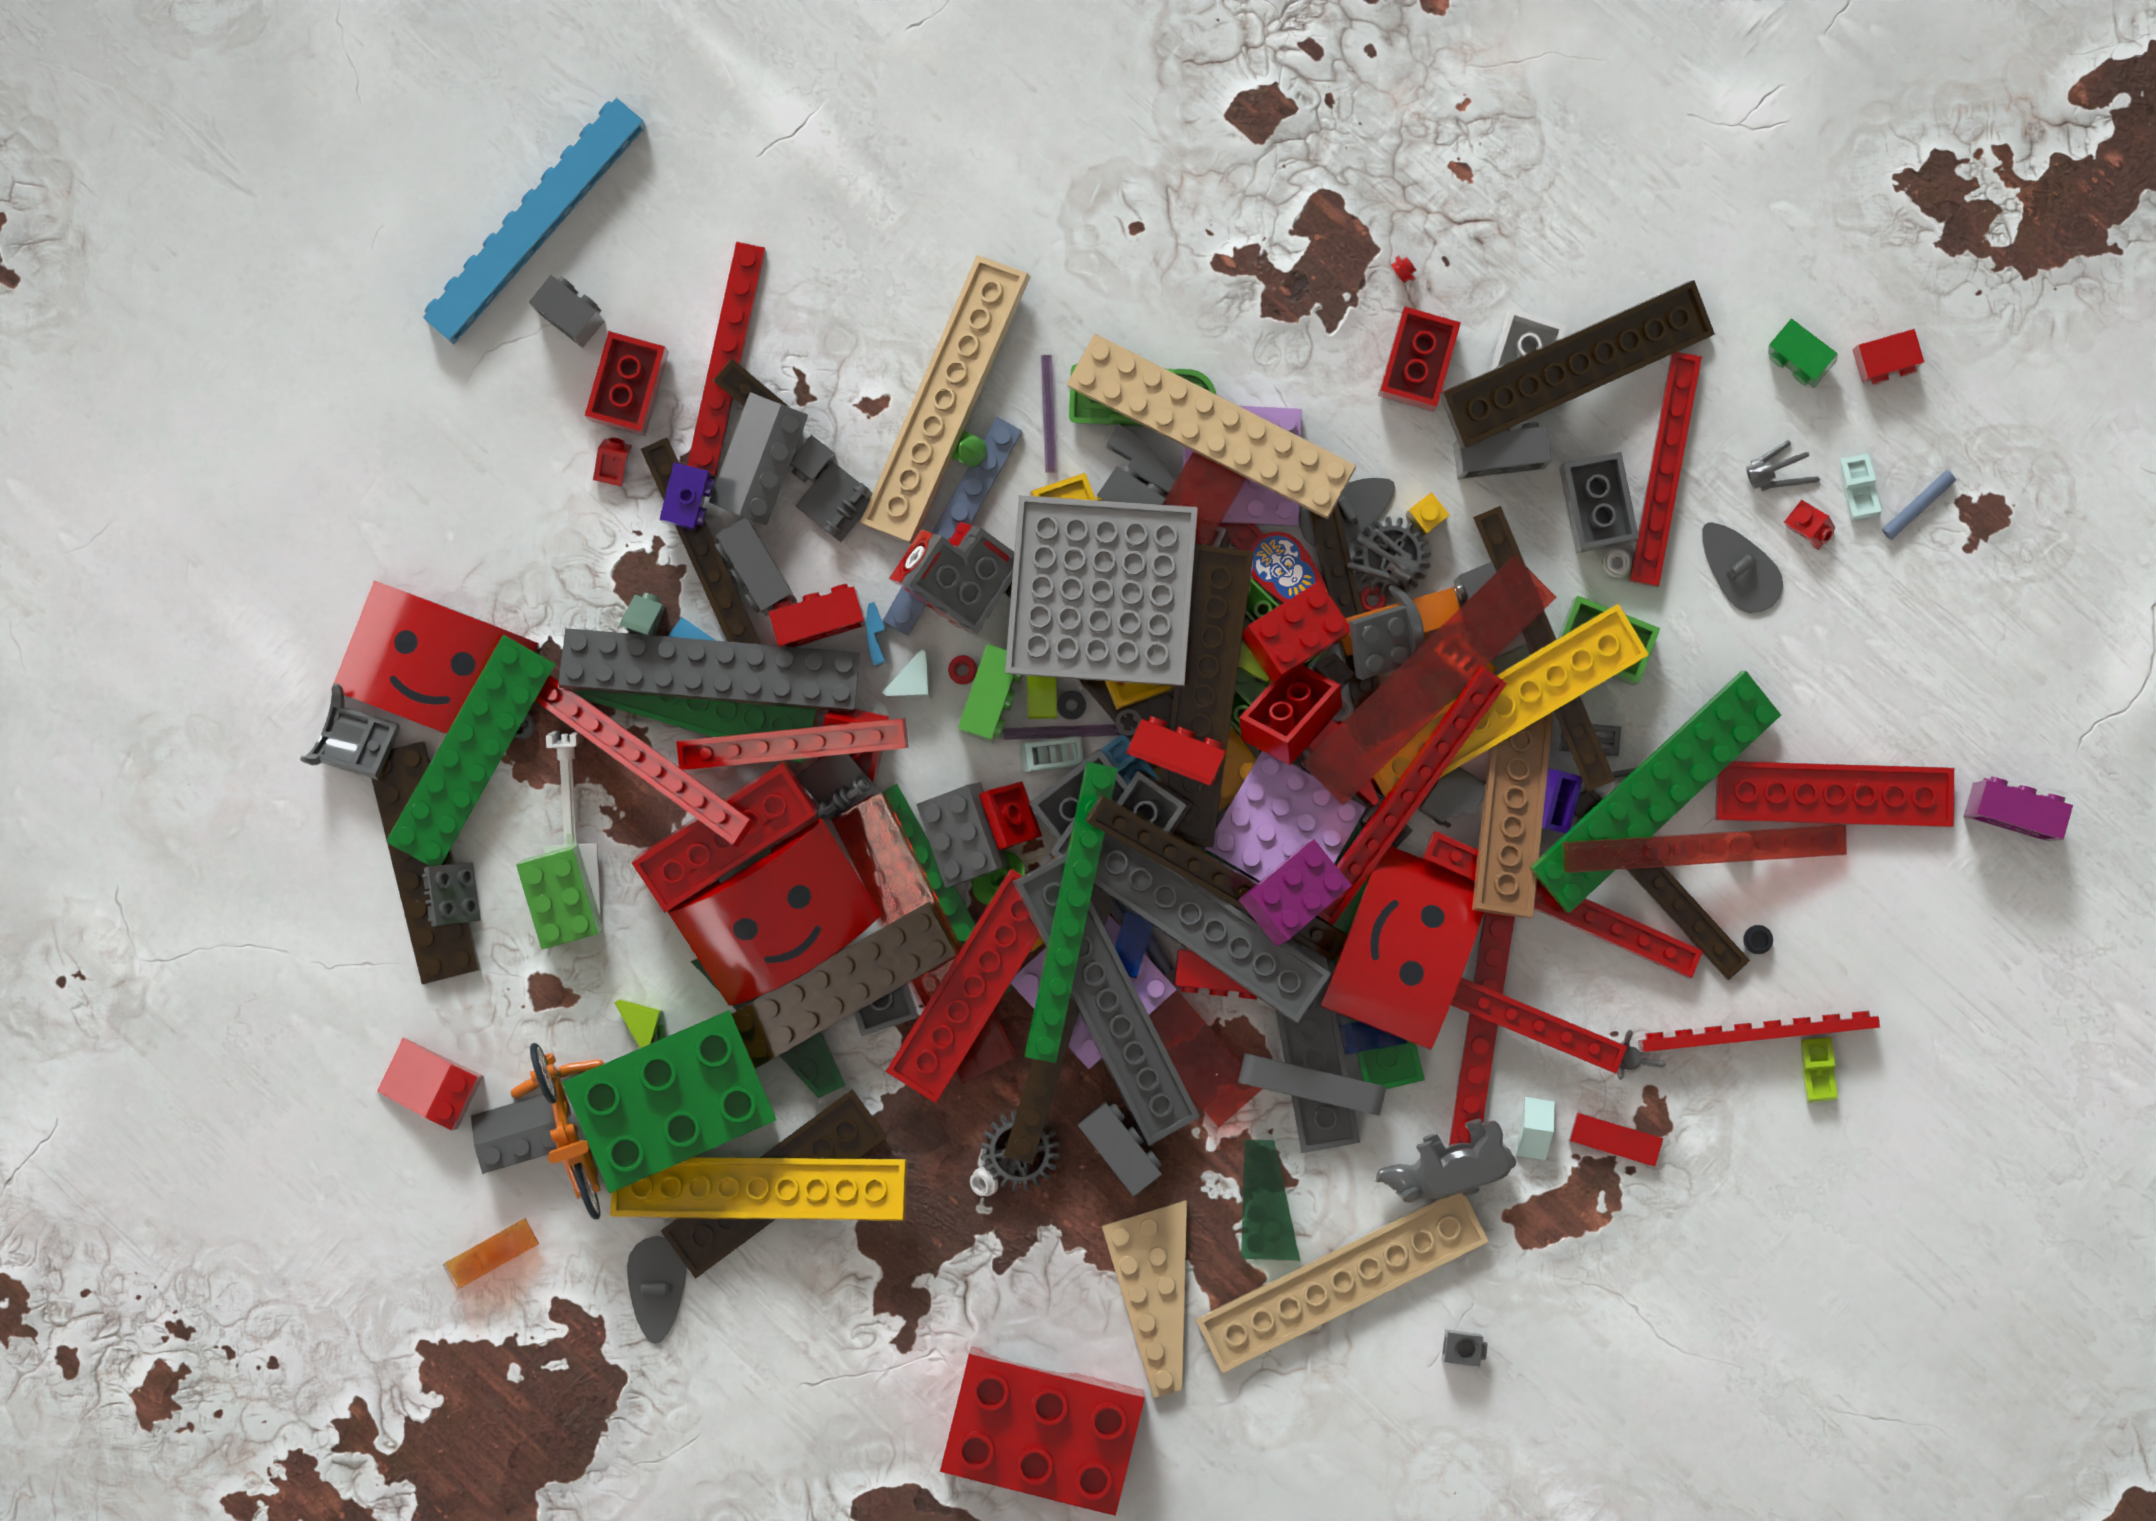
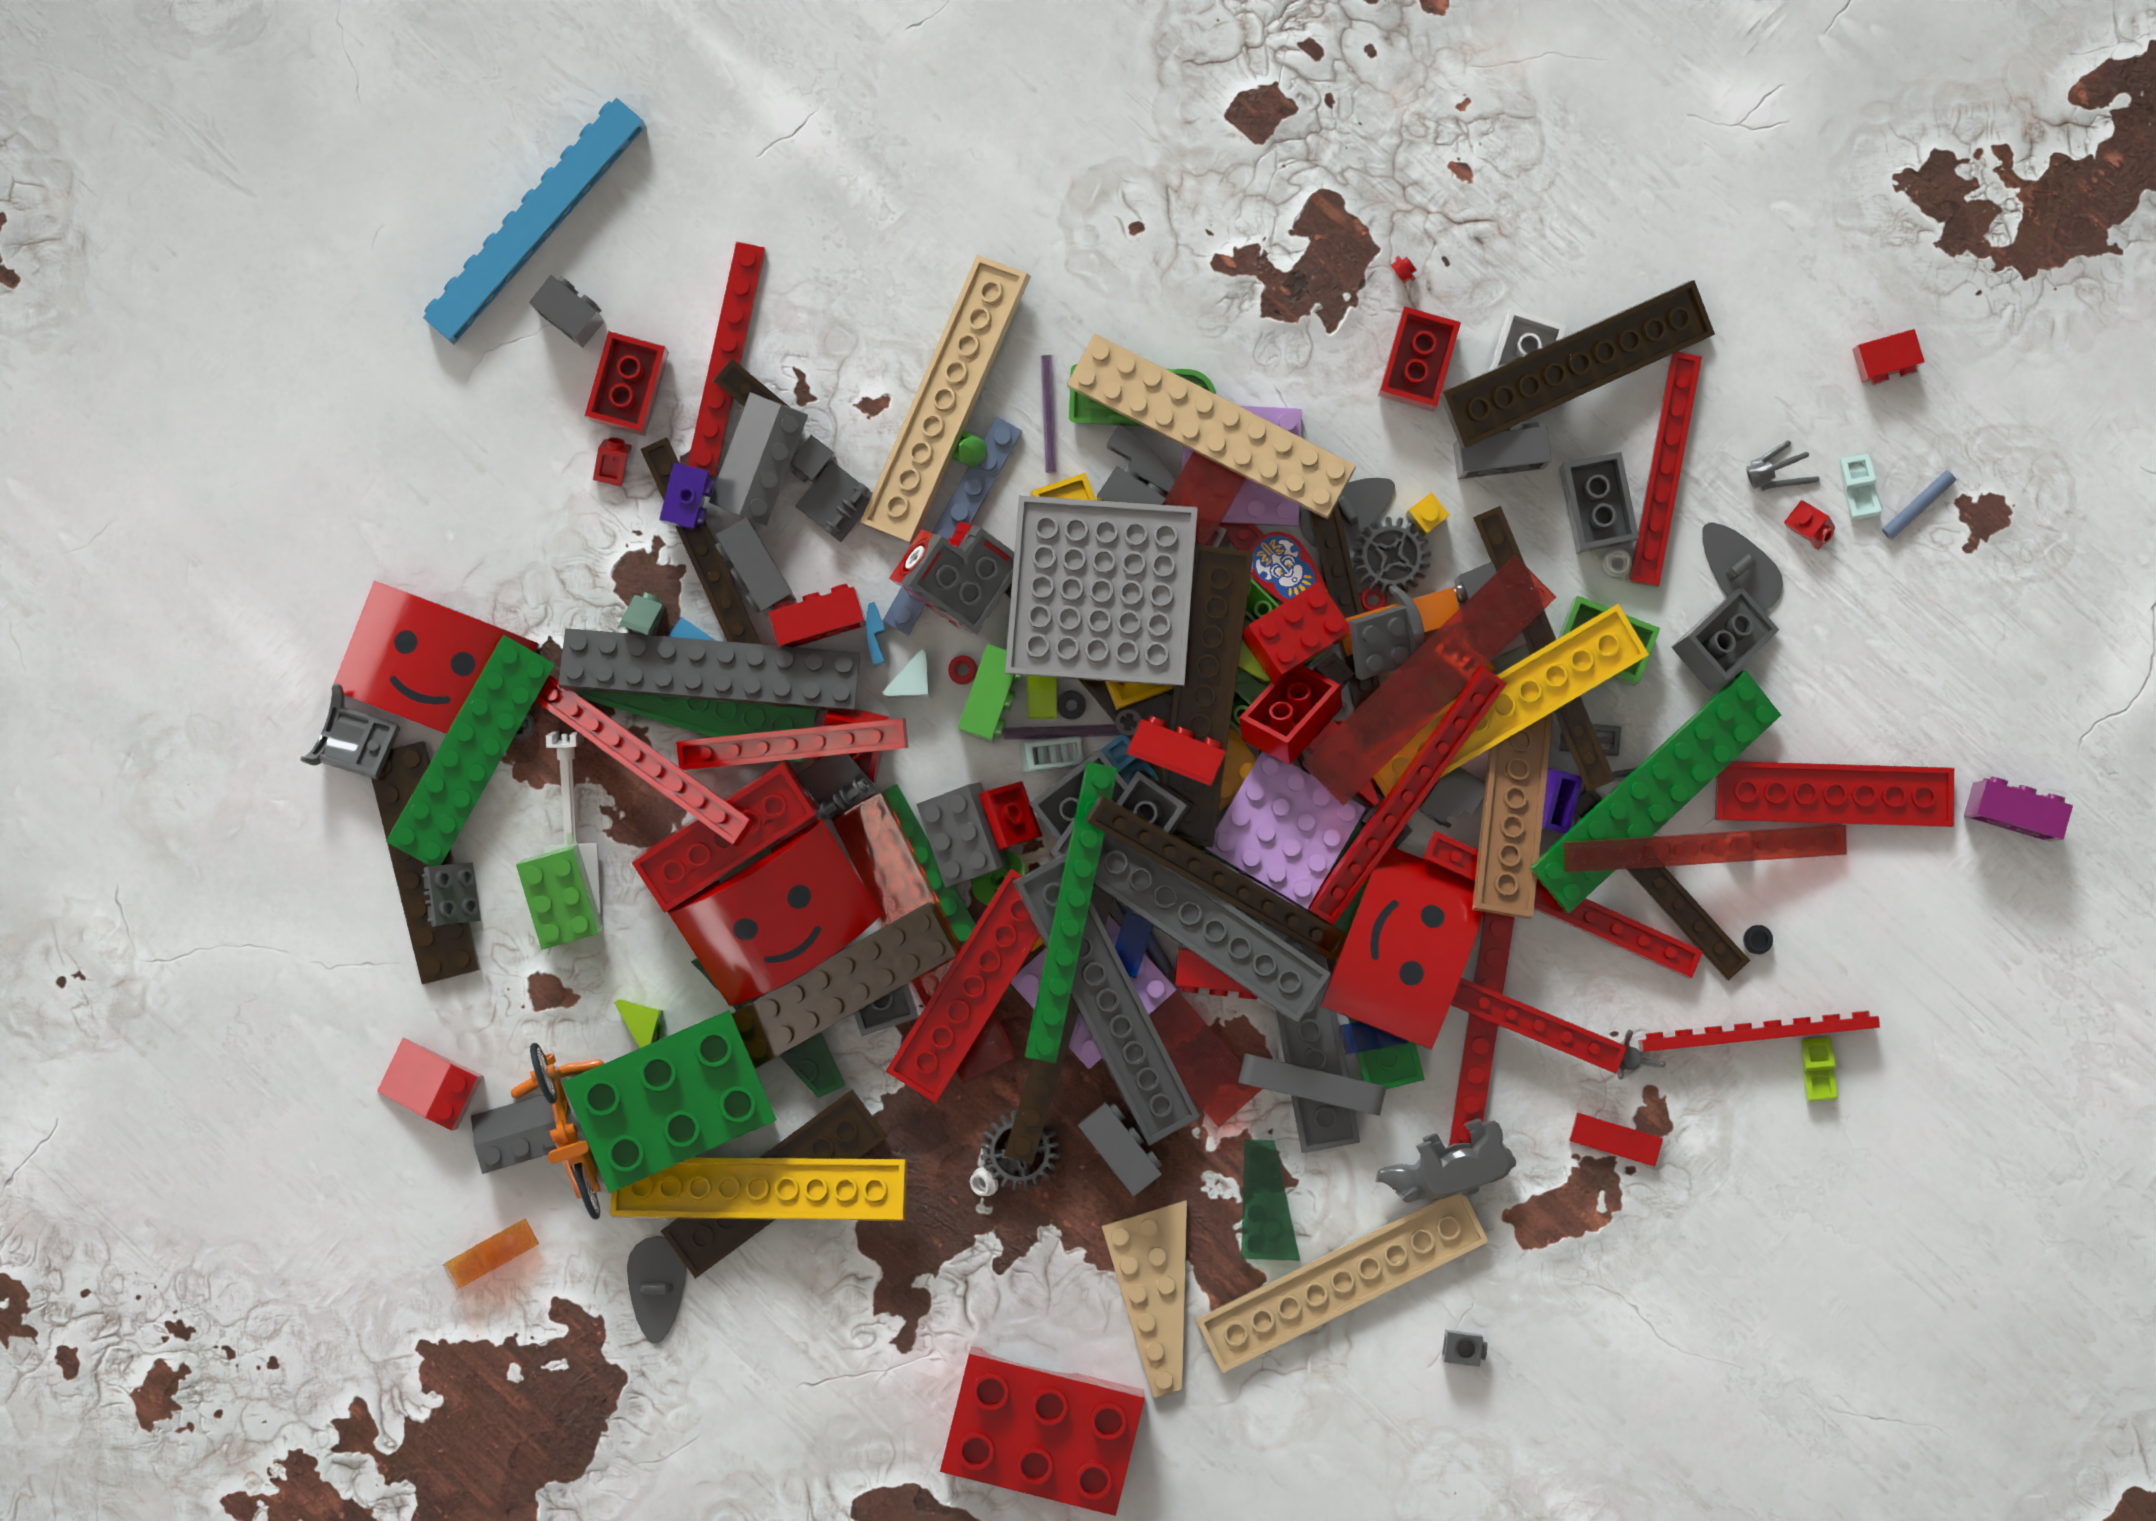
magenta brick [1239,839,1352,946] -> none
dark grey plant [1347,529,1418,584] -> none
light aqua slope [1516,1097,1555,1160] -> none
green brick [1768,318,1838,388] -> none
none -> dark grey slope [1671,586,1779,692]

